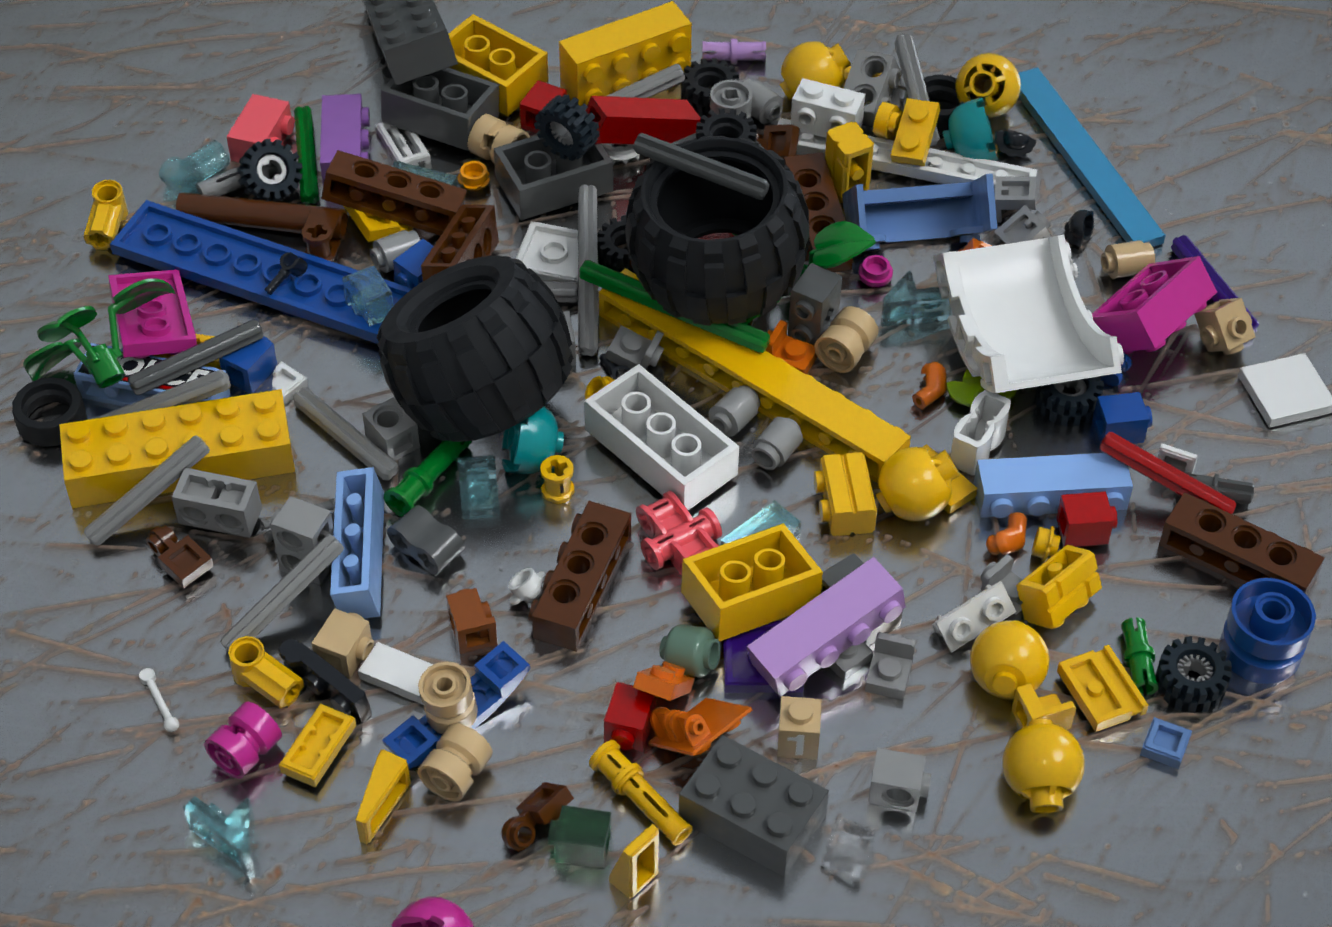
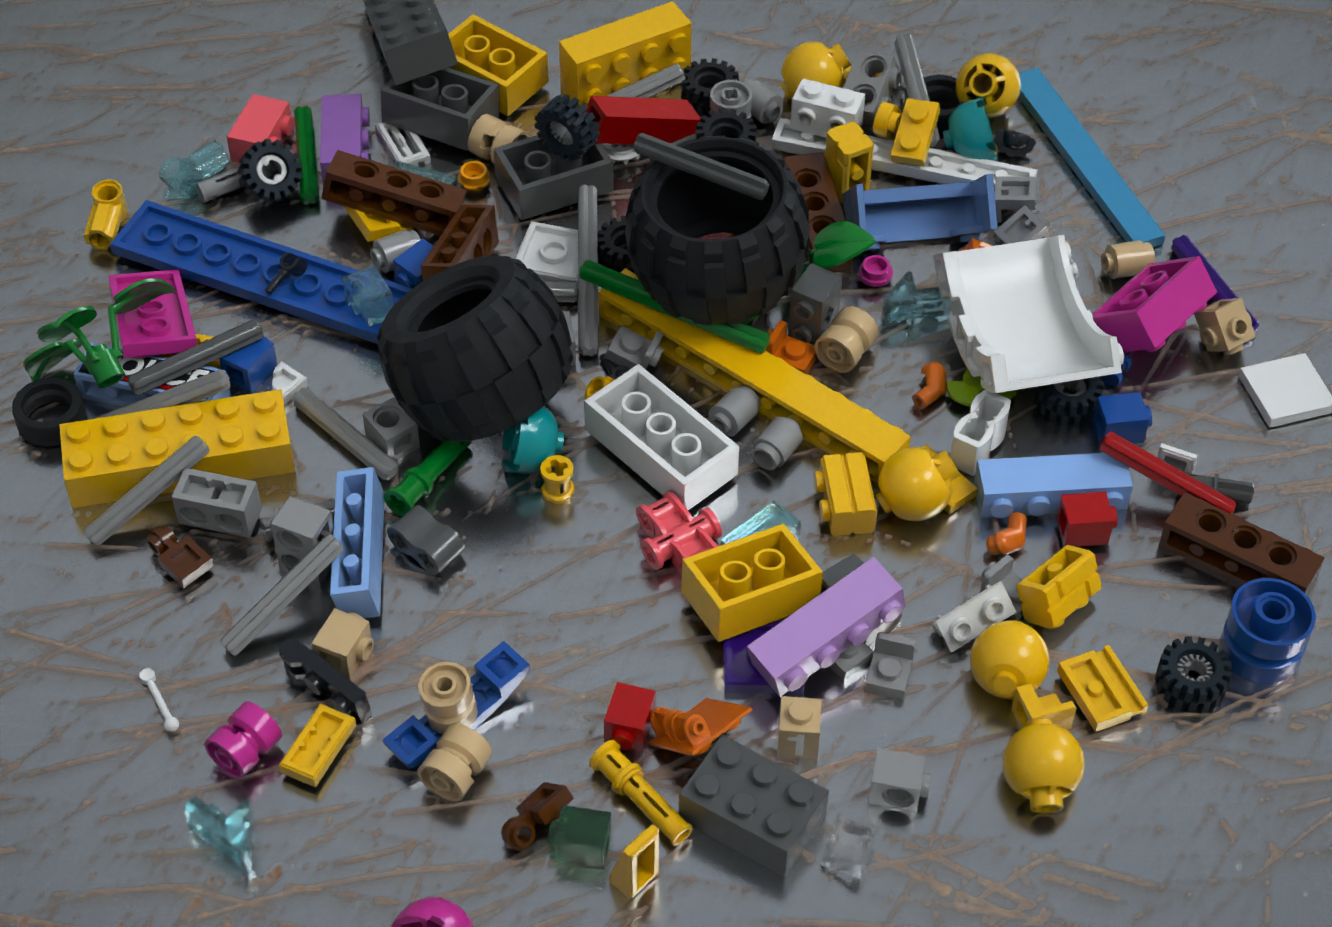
reddish brown axle [176,192,348,262] -> none
yellow piece [228,636,304,709] -> none
yellow slope [356,749,411,845] -> none
white tile [358,642,434,705] -> none
dark orange brick [446,588,498,654] -> none
clear light blue slope [457,455,500,520] -> none
white plate [508,568,546,605] -> none
red brick [519,80,567,133] -> none
reddish brown brick [528,501,631,652] -> none
orange plate [633,661,695,701] -> none
sand green head [659,624,721,678] -> none
lavender pin [702,39,766,64] -> none
reddish brown plate [756,124,800,159] -> none
yellow plate [1031,526,1061,562] -> none
black piece [1064,210,1094,247] -> none
green pin [1121,617,1159,696] -> none
medium blue tile [1140,717,1192,769] -> none

